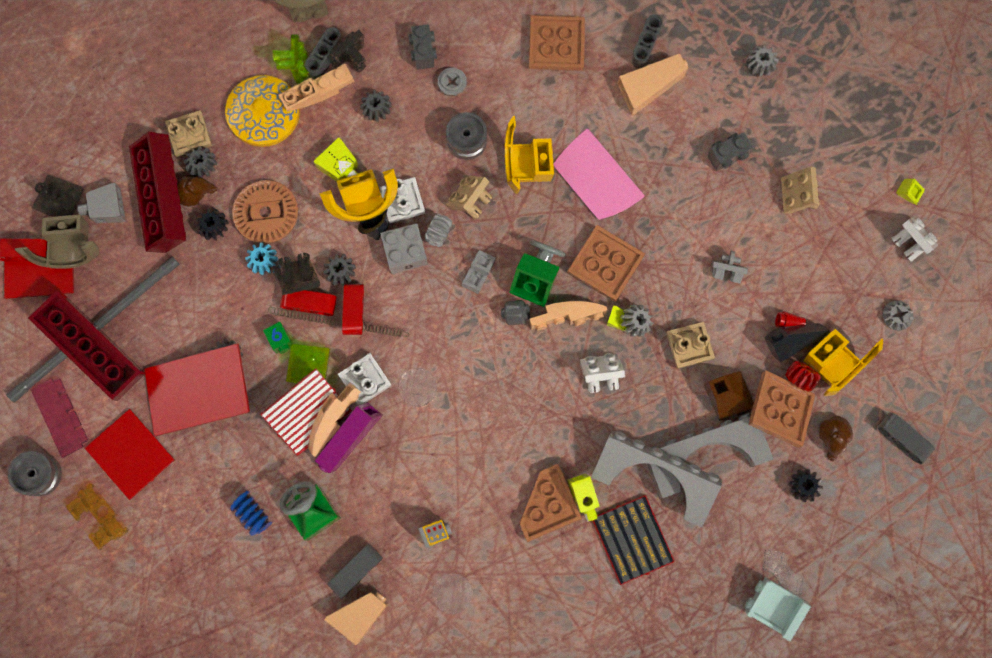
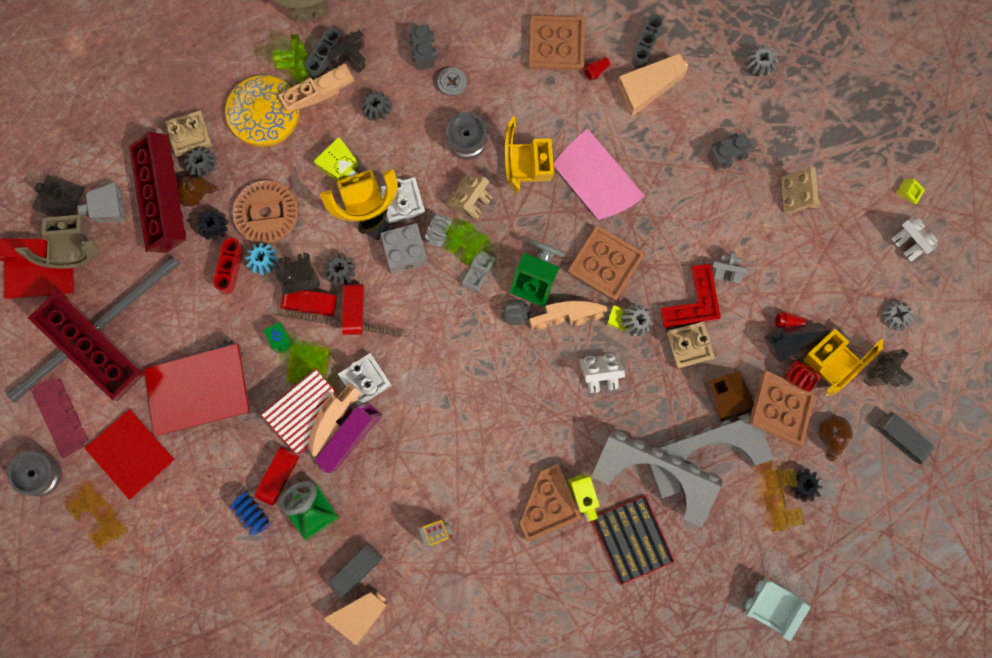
none -> red beam [213,237,243,294]
none -> red beam [254,446,299,506]
none -> clear neon green plate [445,221,493,266]
none -> red cone [583,57,611,81]
none -> red plate [660,264,721,328]
none -> clear yellow piece [760,469,805,532]
none -> clear smoke plate [863,349,913,387]

